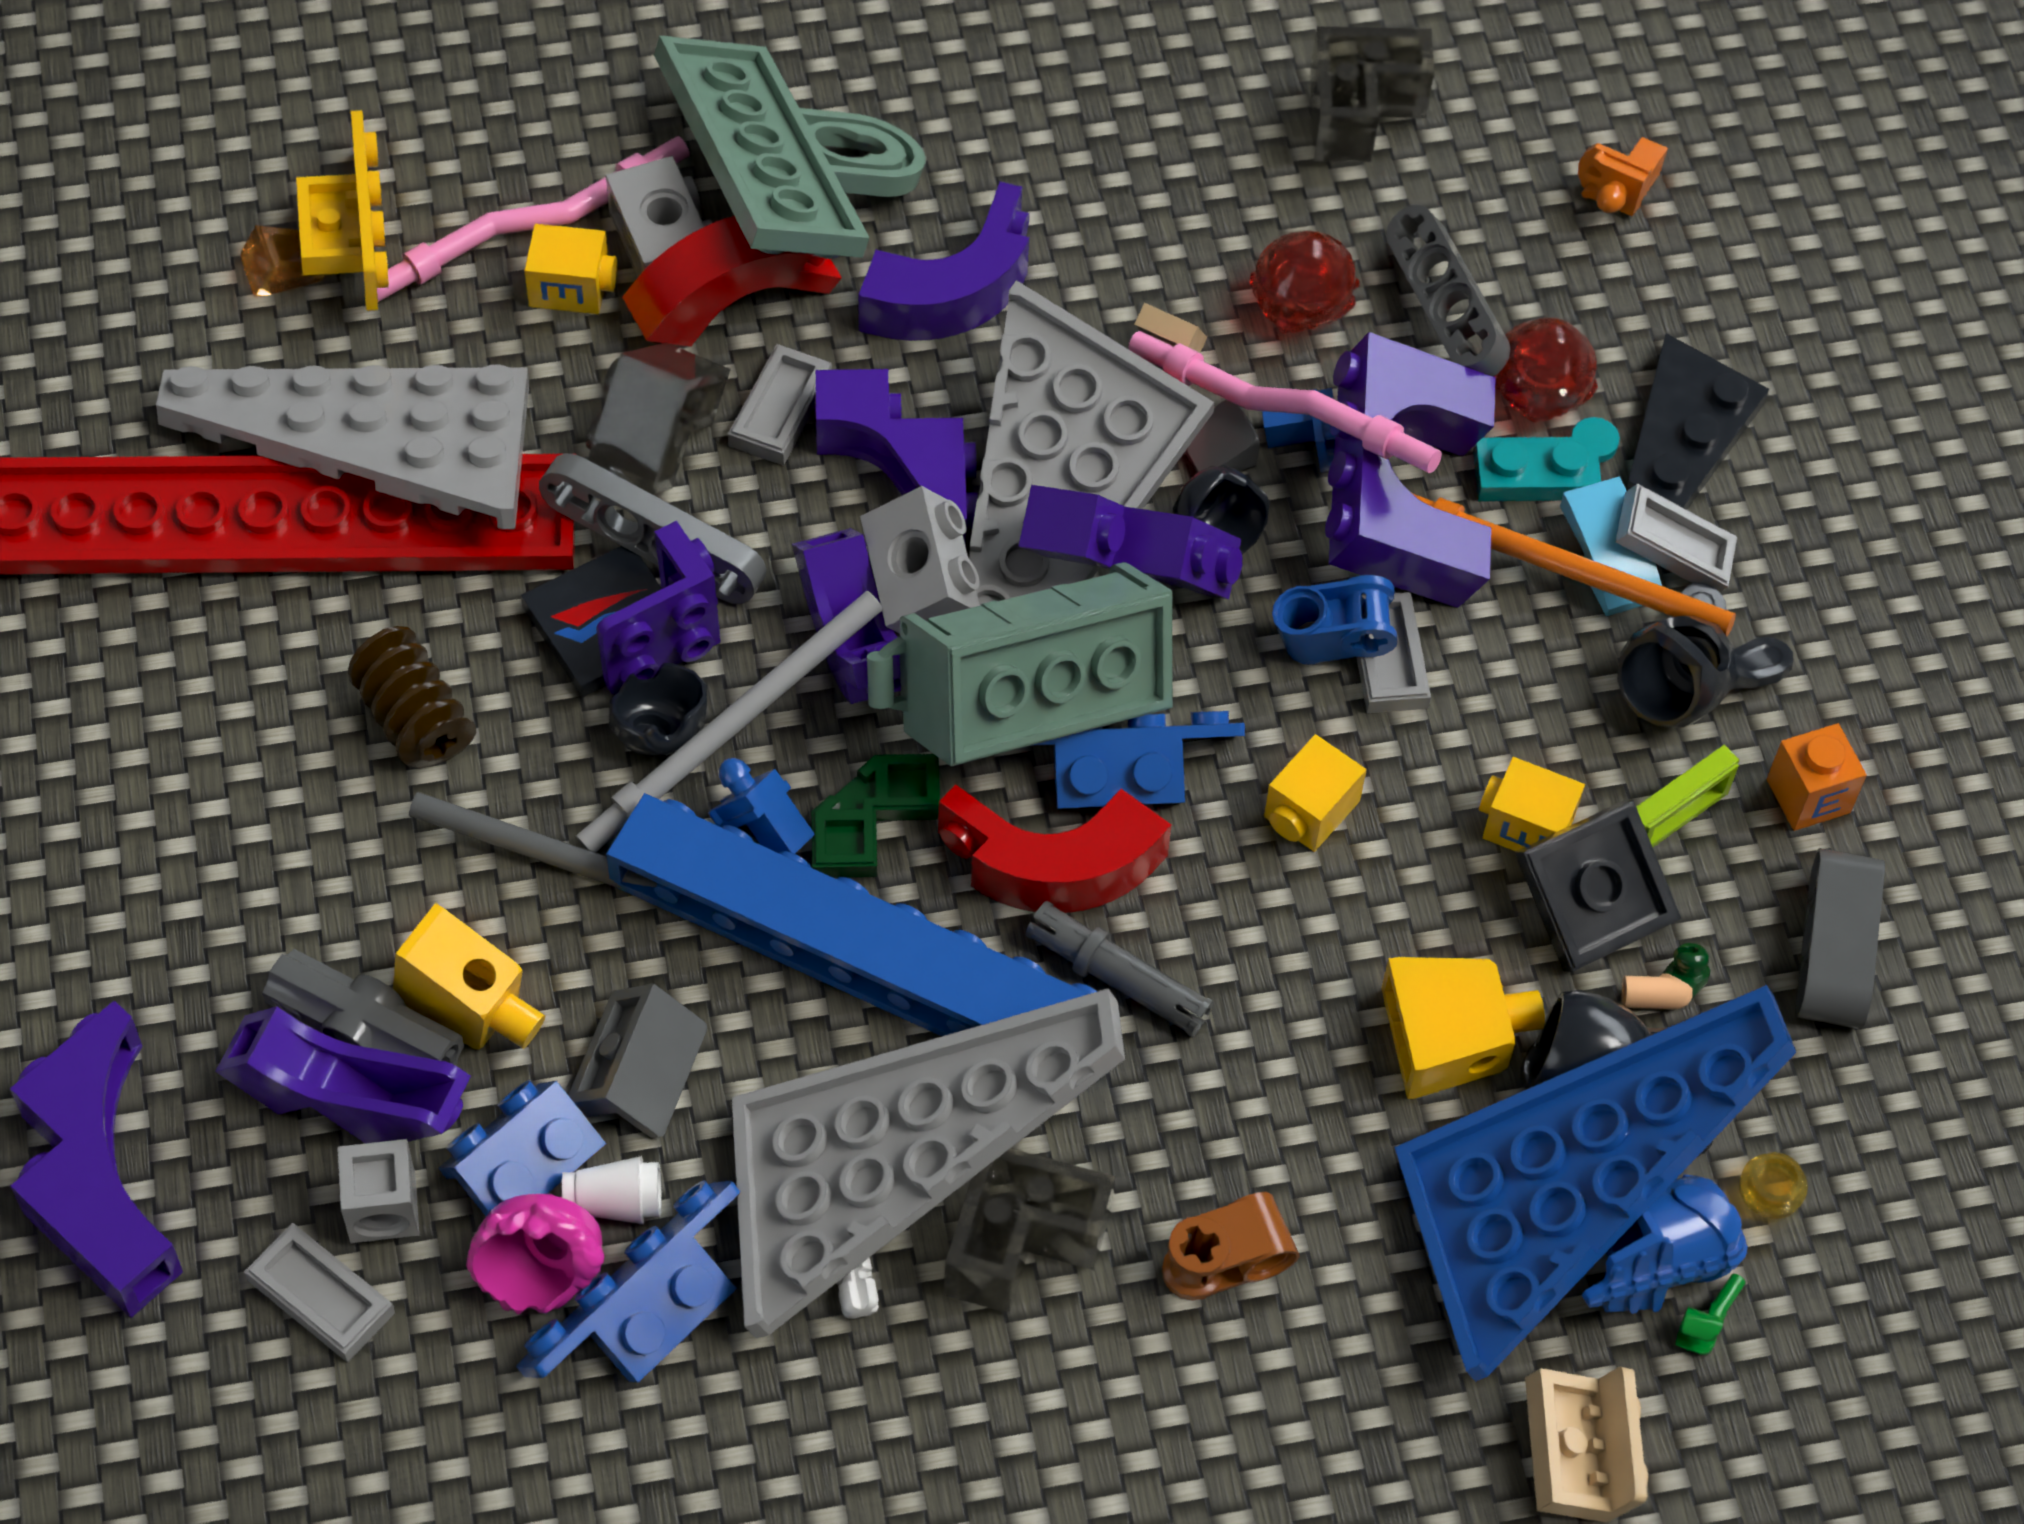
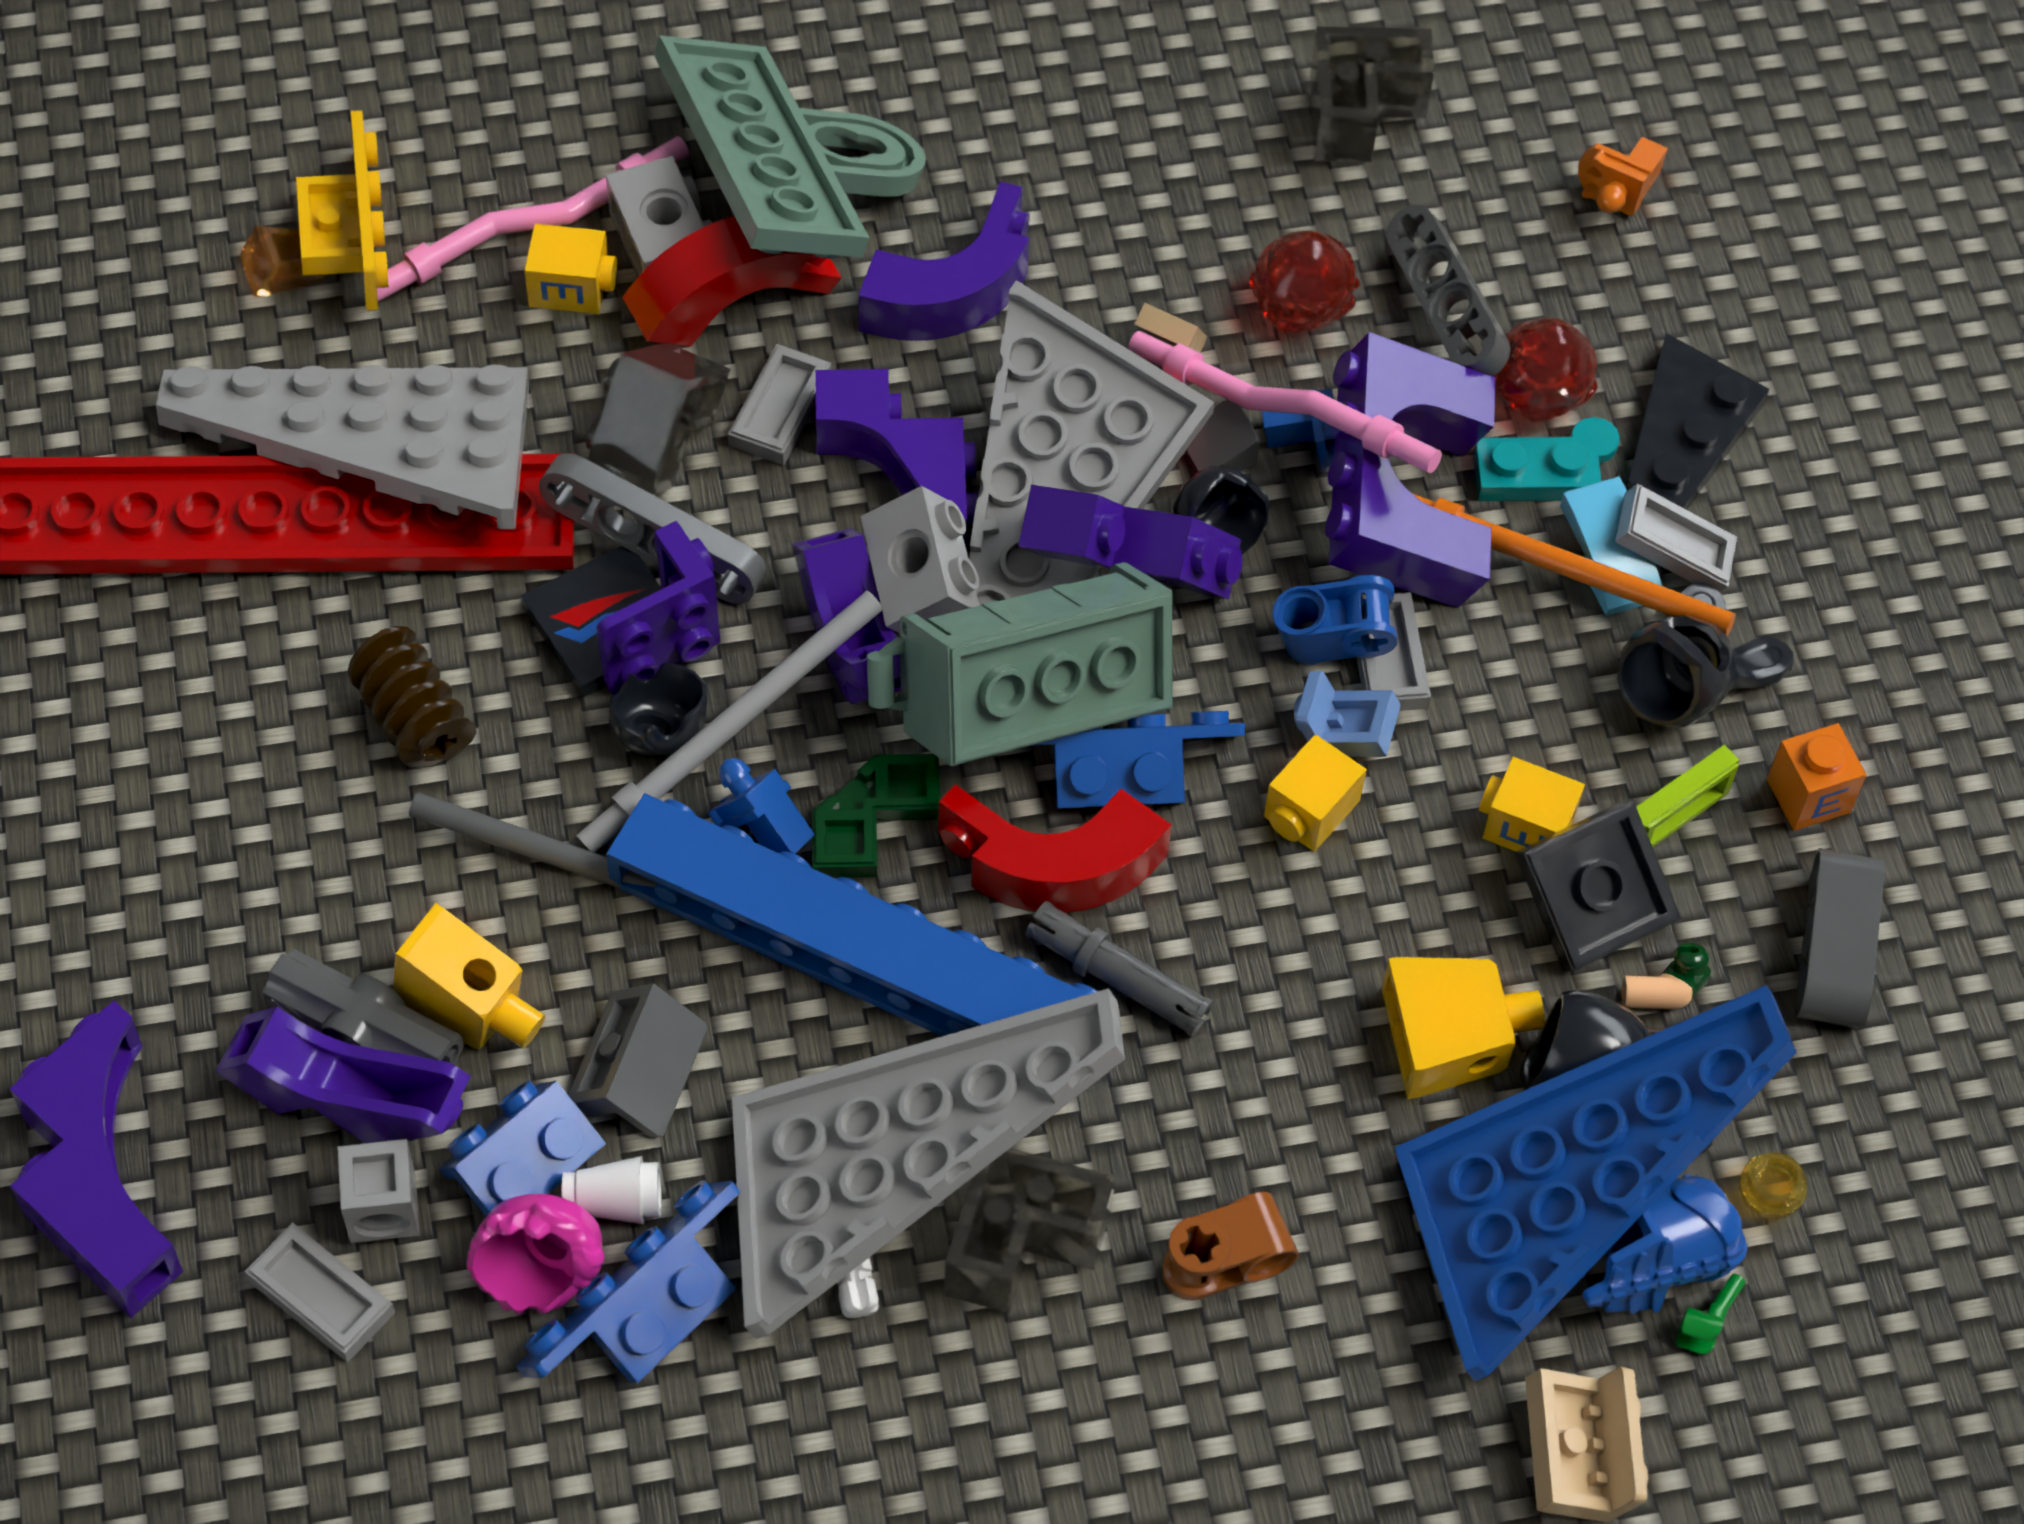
none -> medium blue bracket [1294,671,1401,757]

